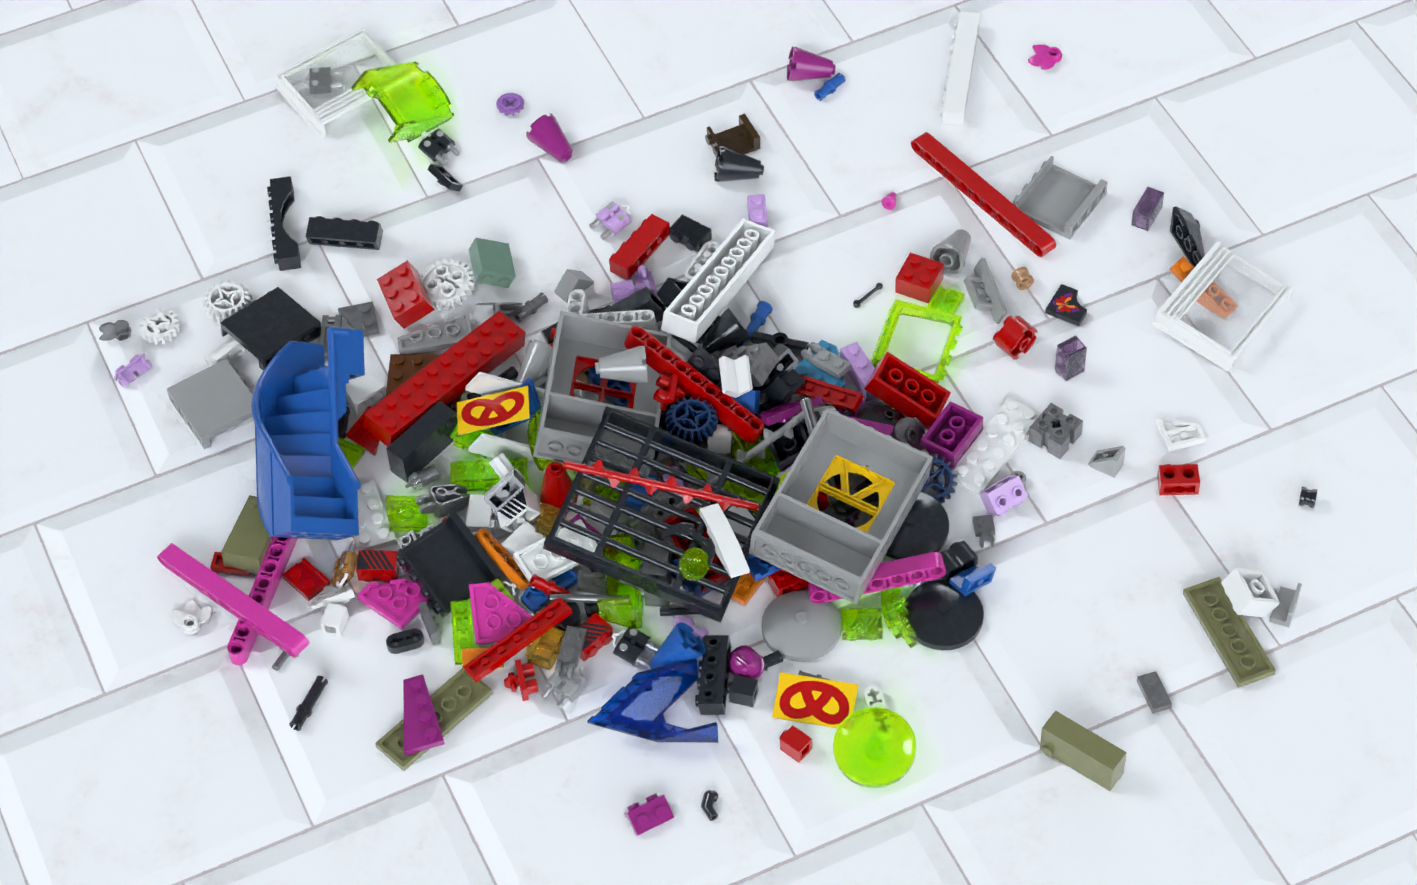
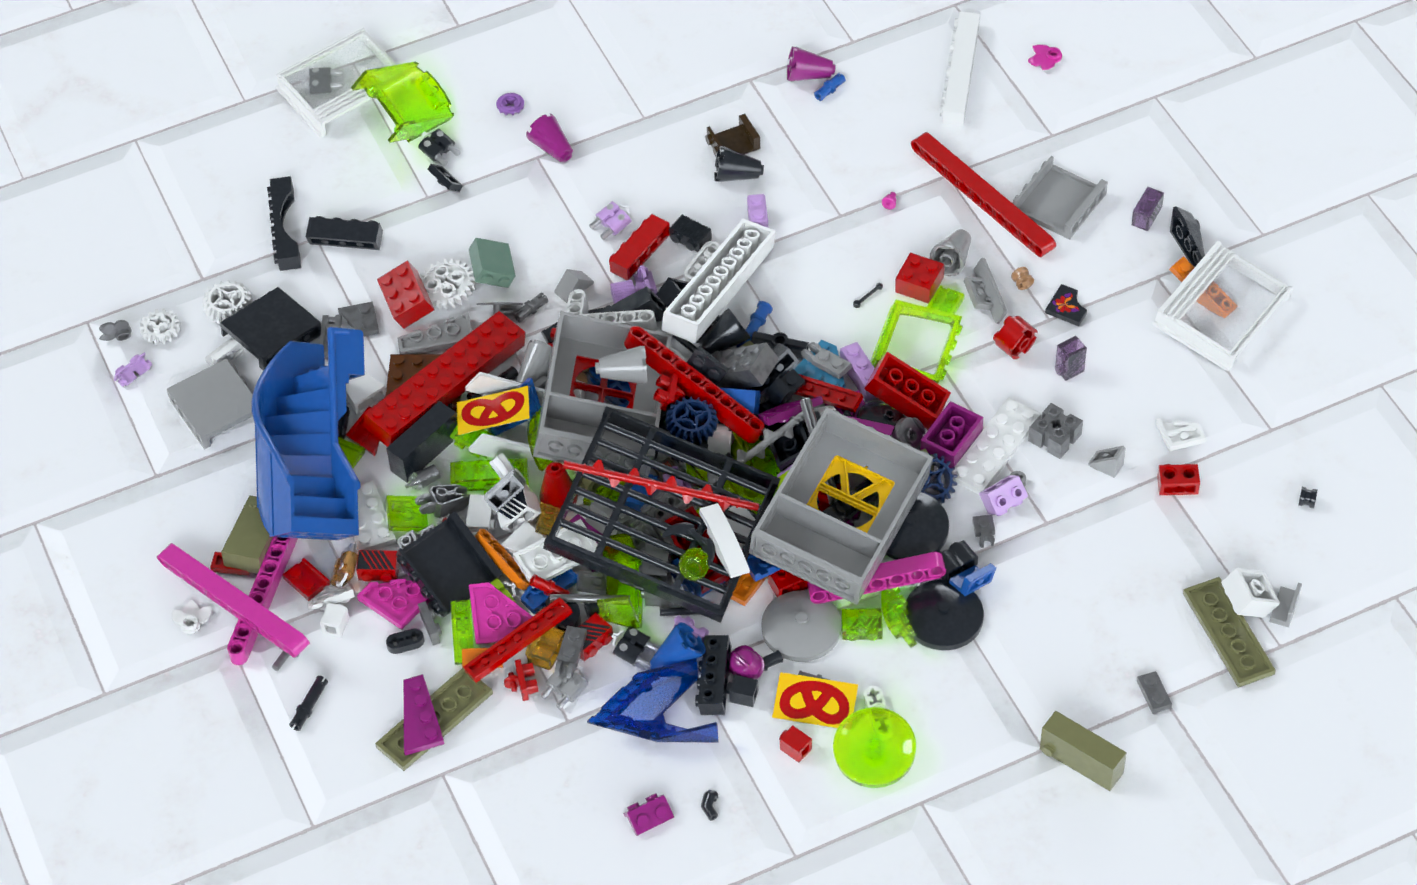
white panel [719,355,752,398] -> none

